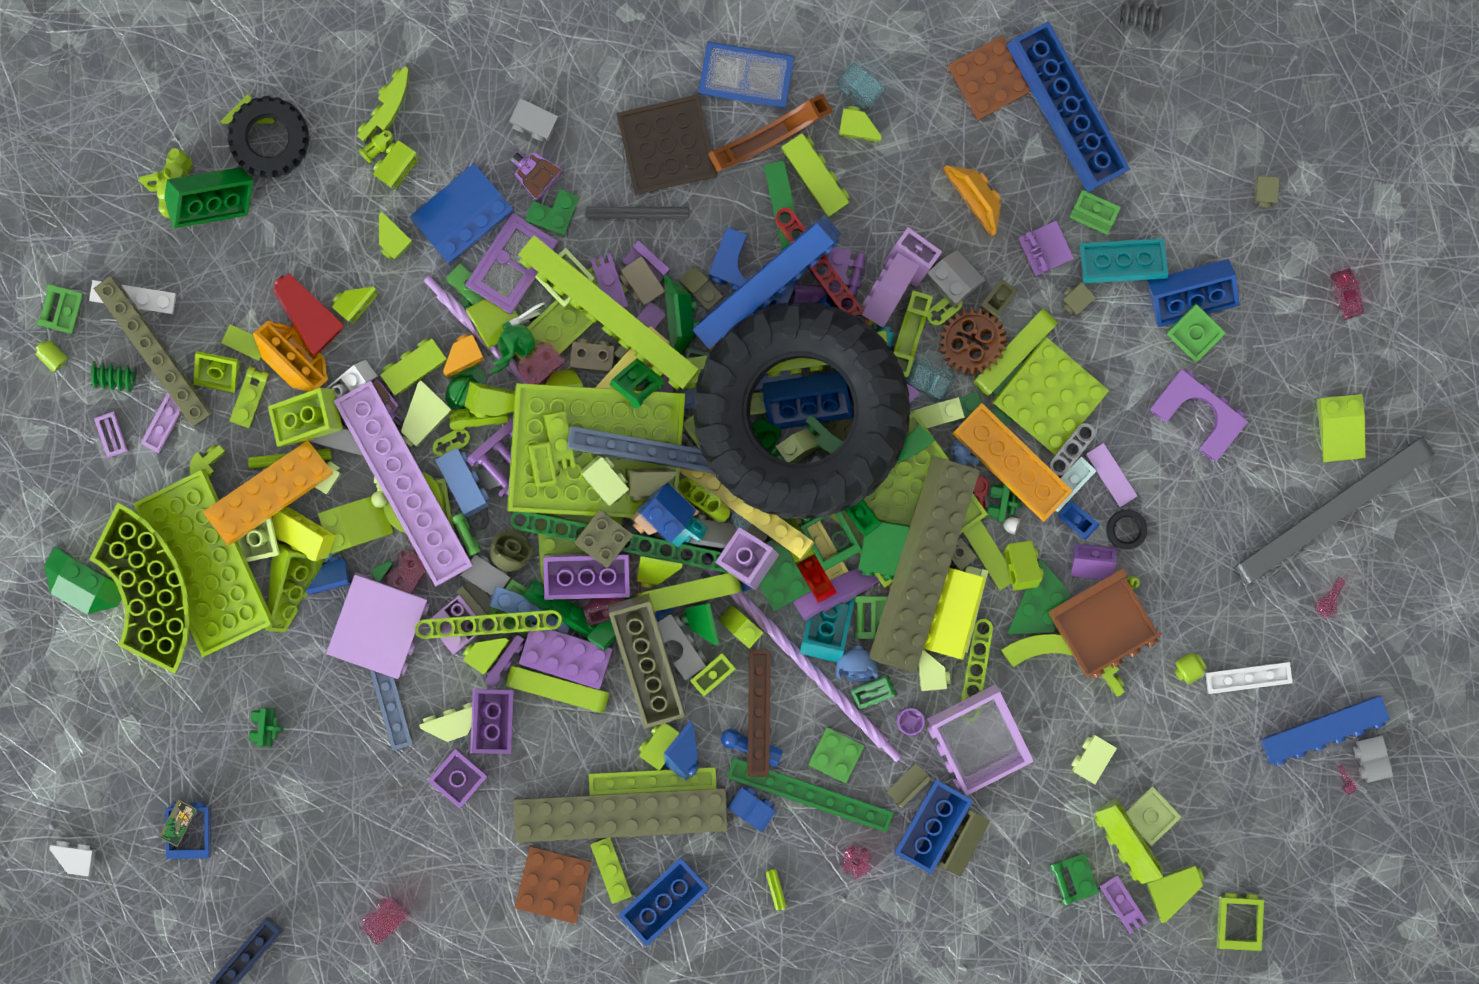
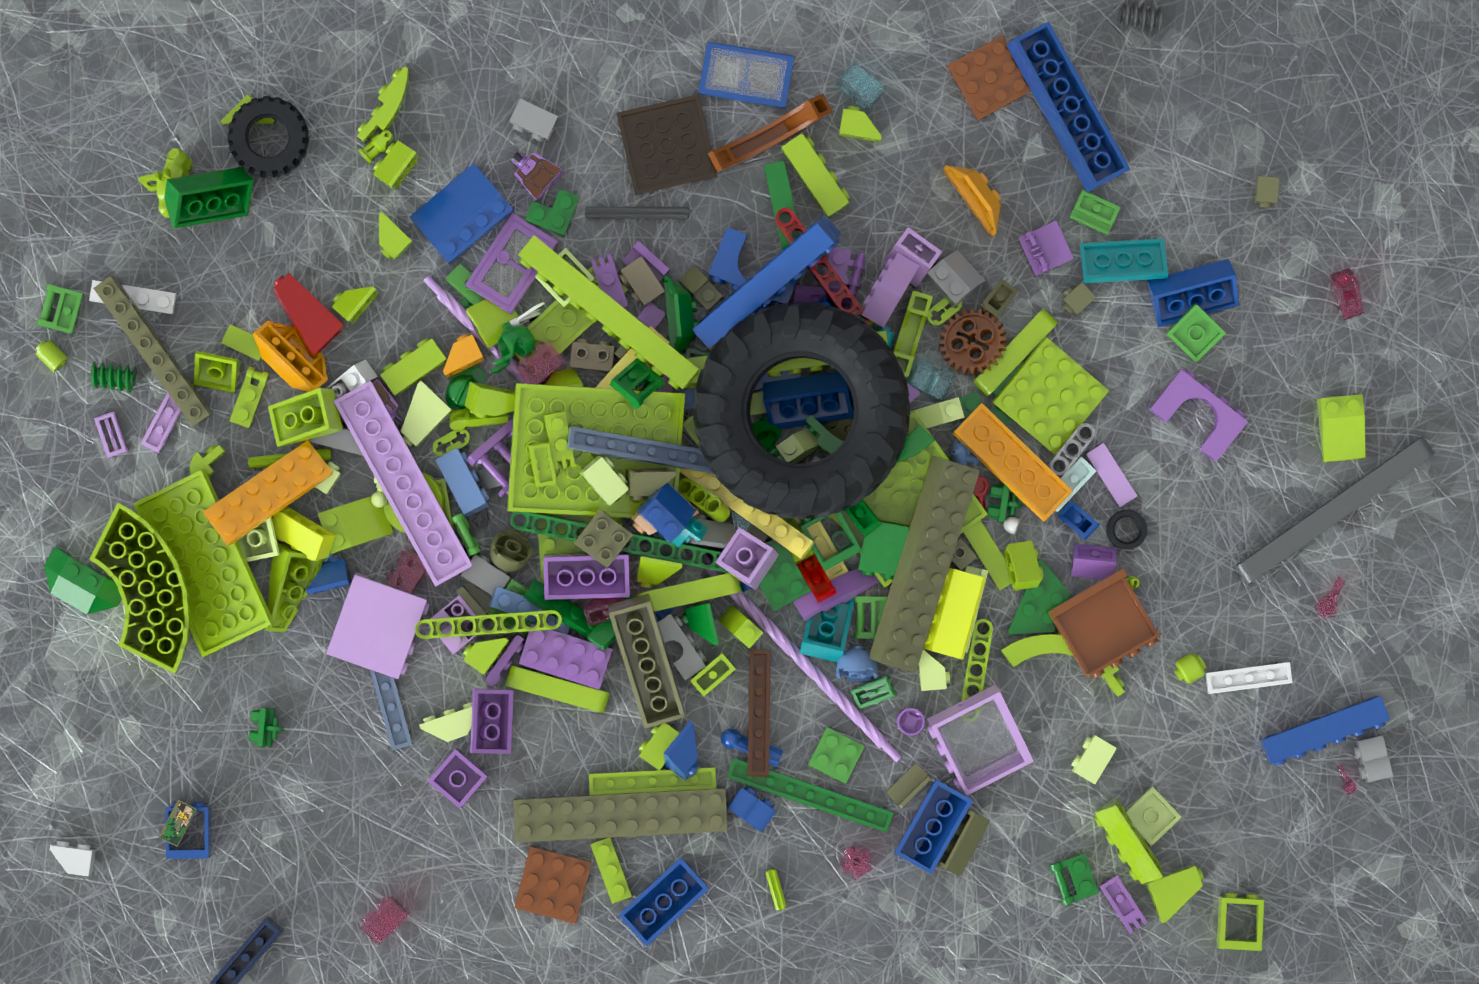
green slope [371,561,394,583] -> none

